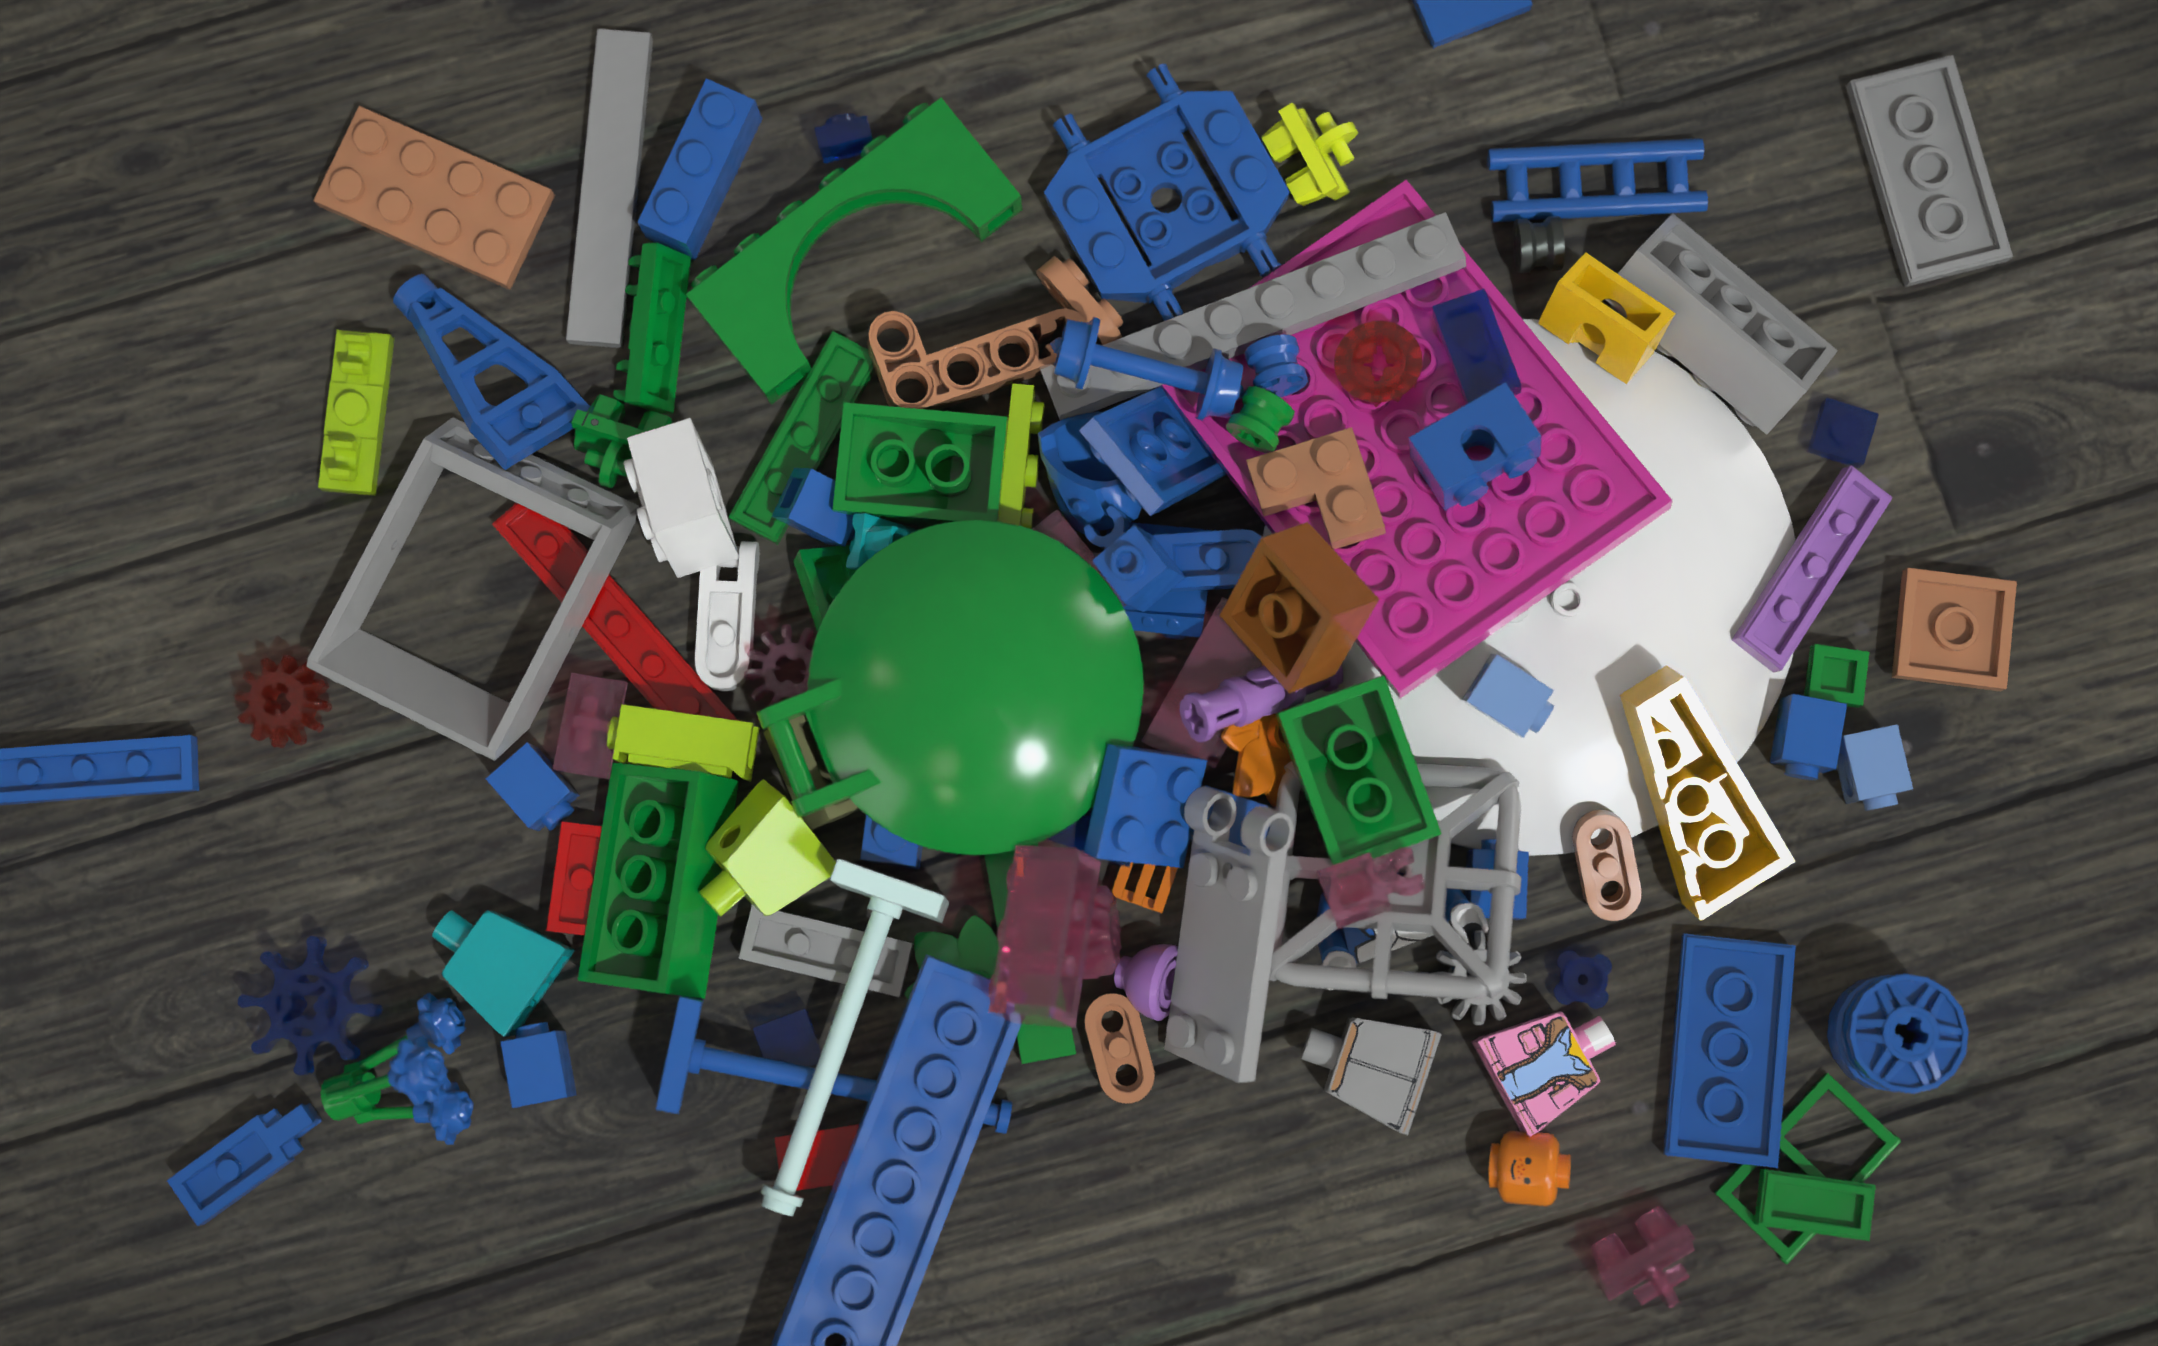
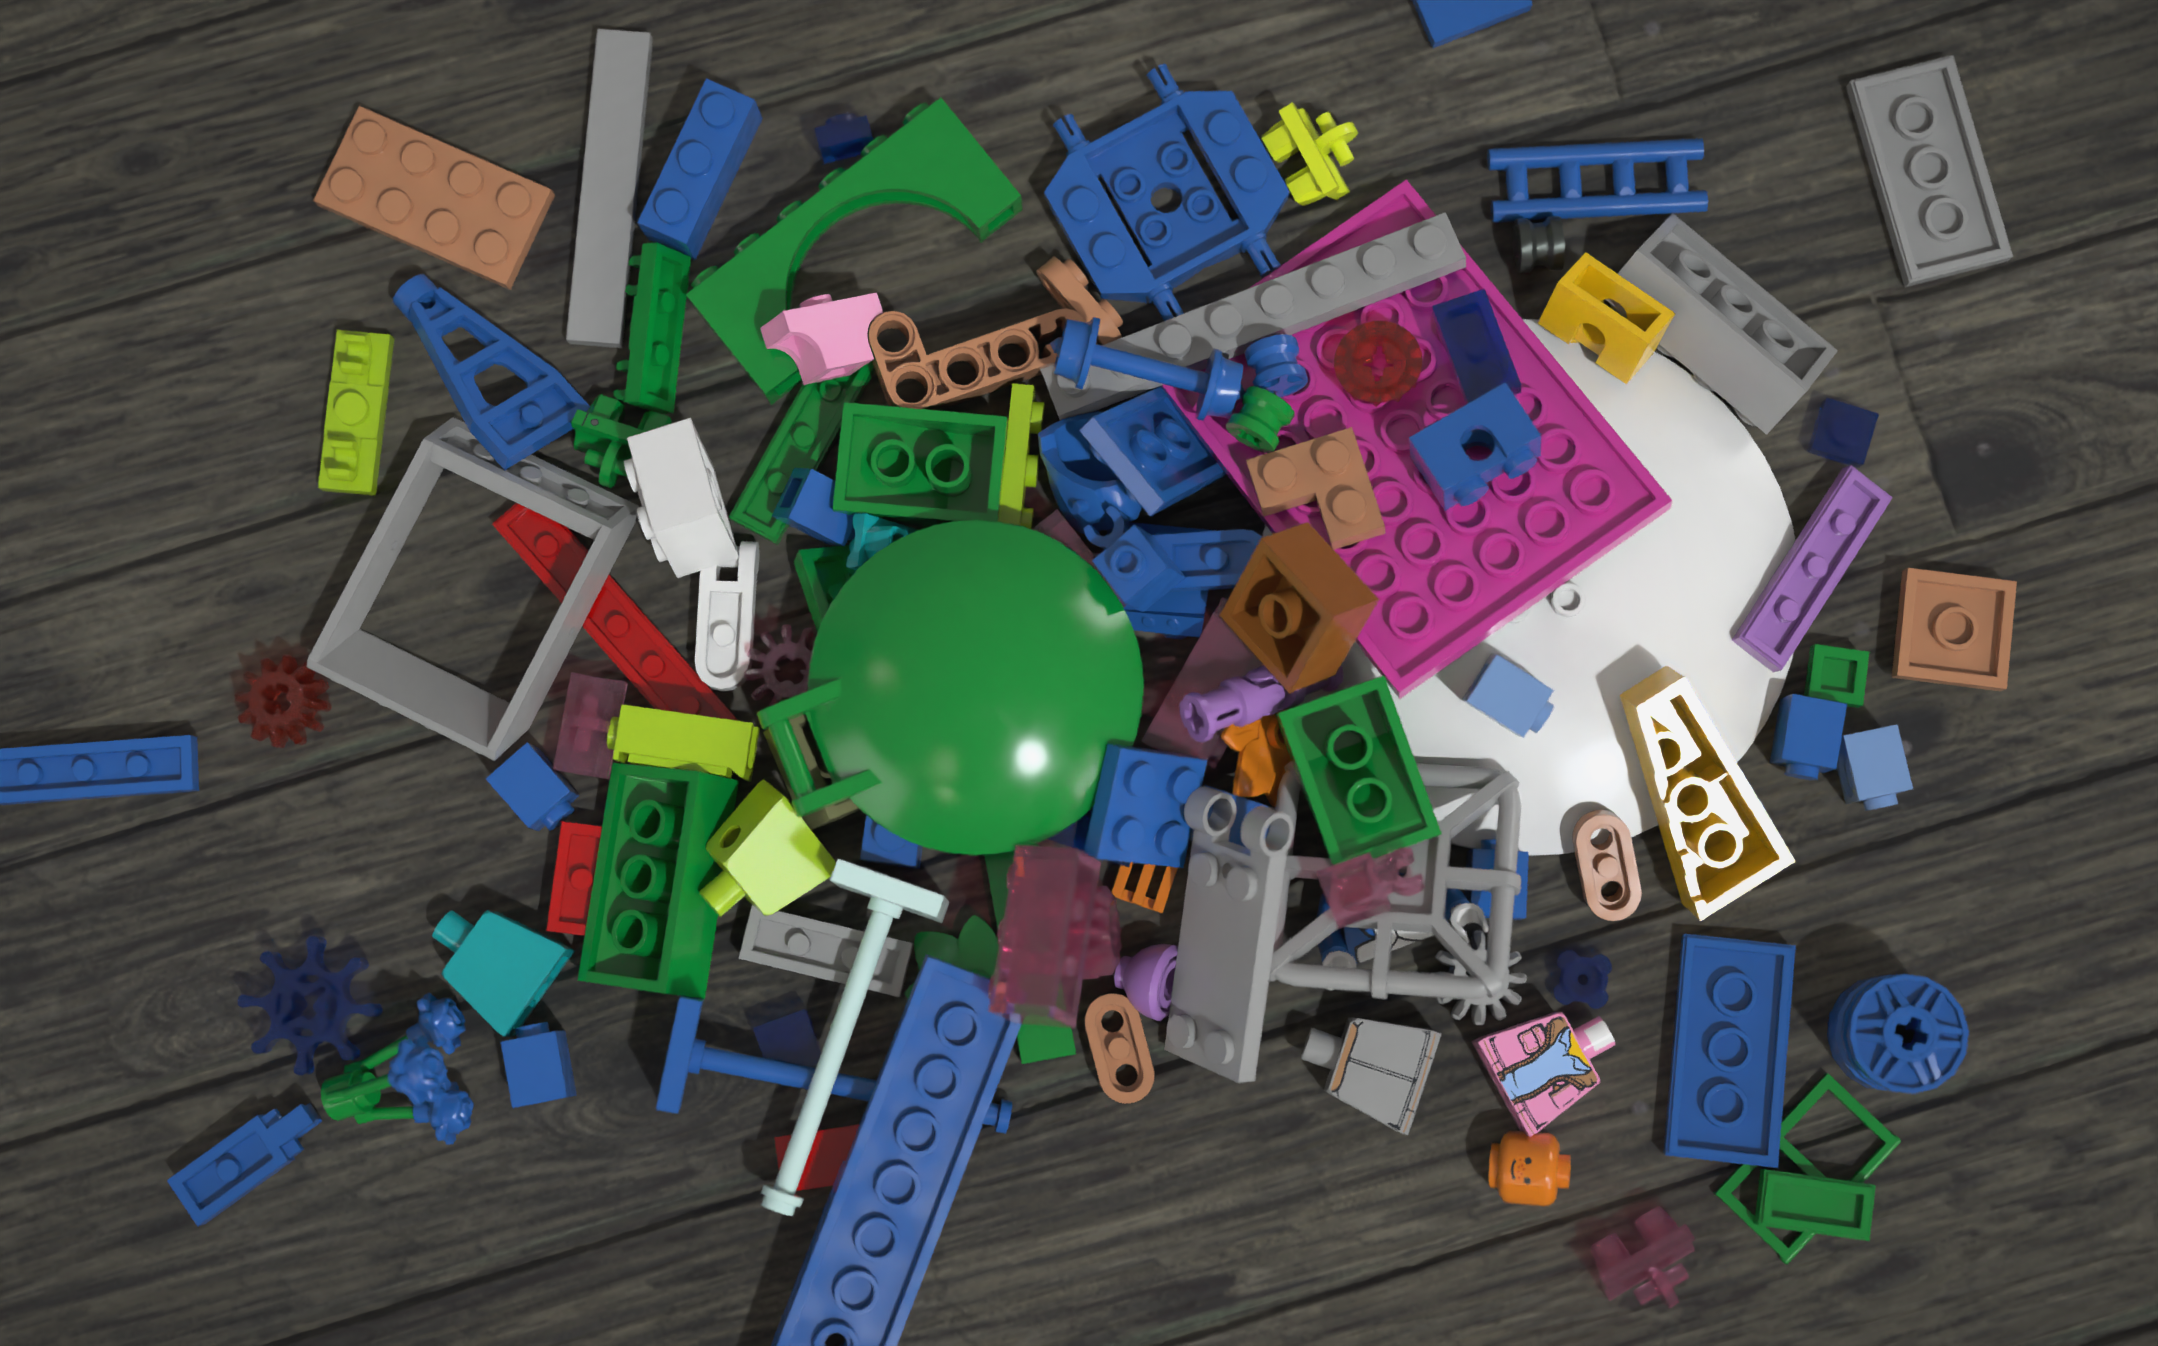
none -> bright pink brick [760,293,883,385]

